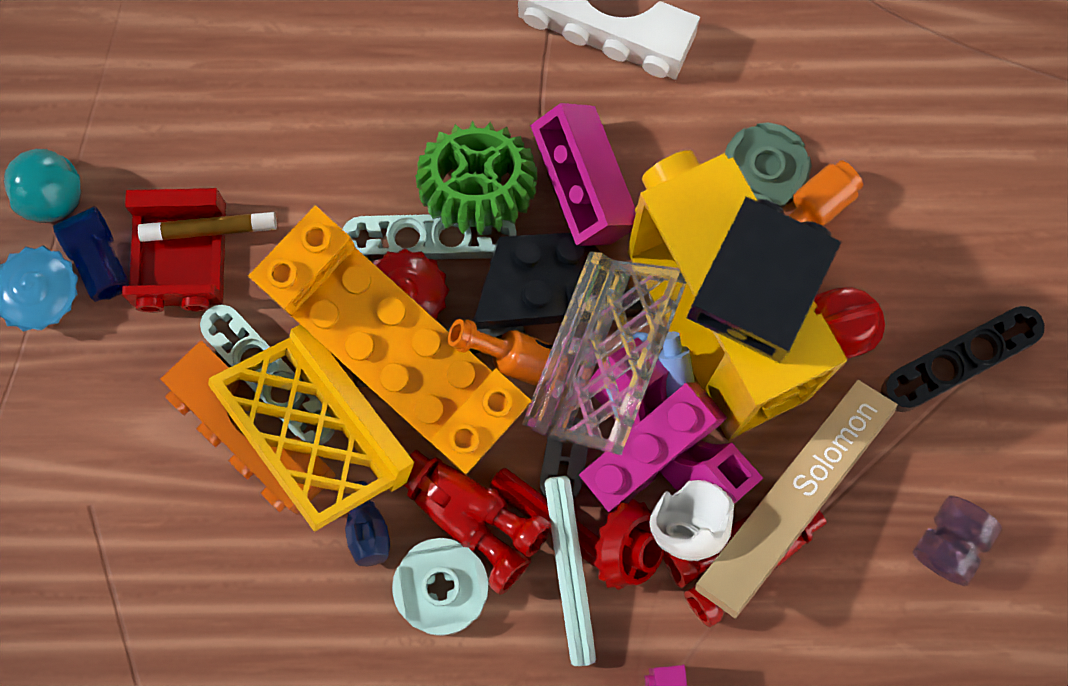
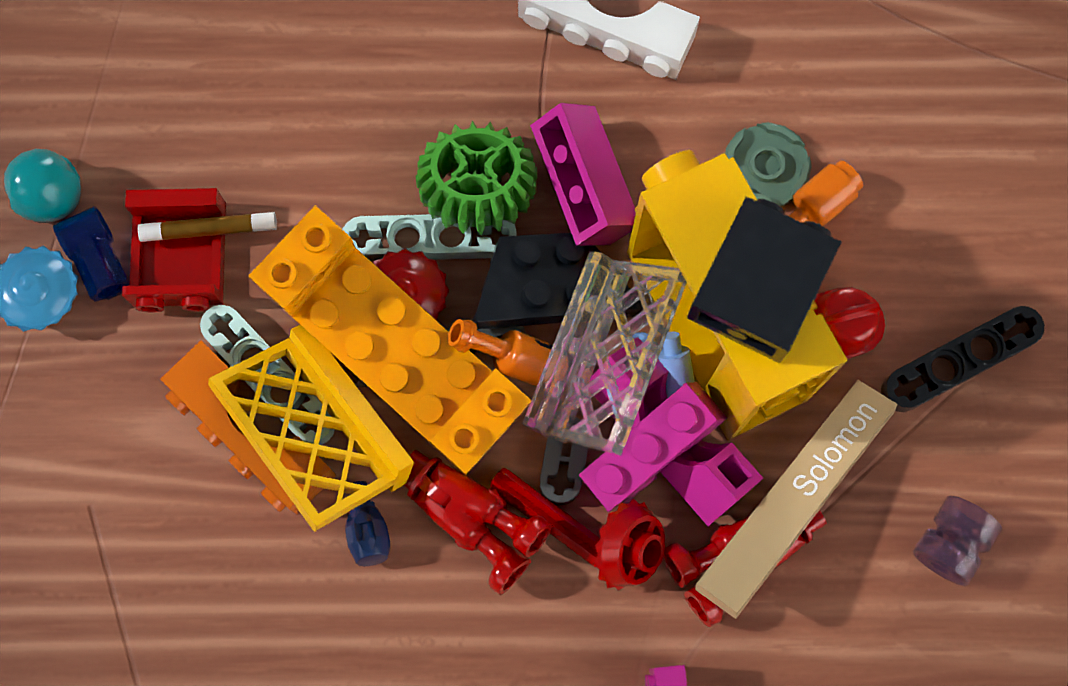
light aqua plate [392,538,489,636] -> none
light aqua axle [544,476,596,666] -> none
white hair [649,480,734,561] -> none

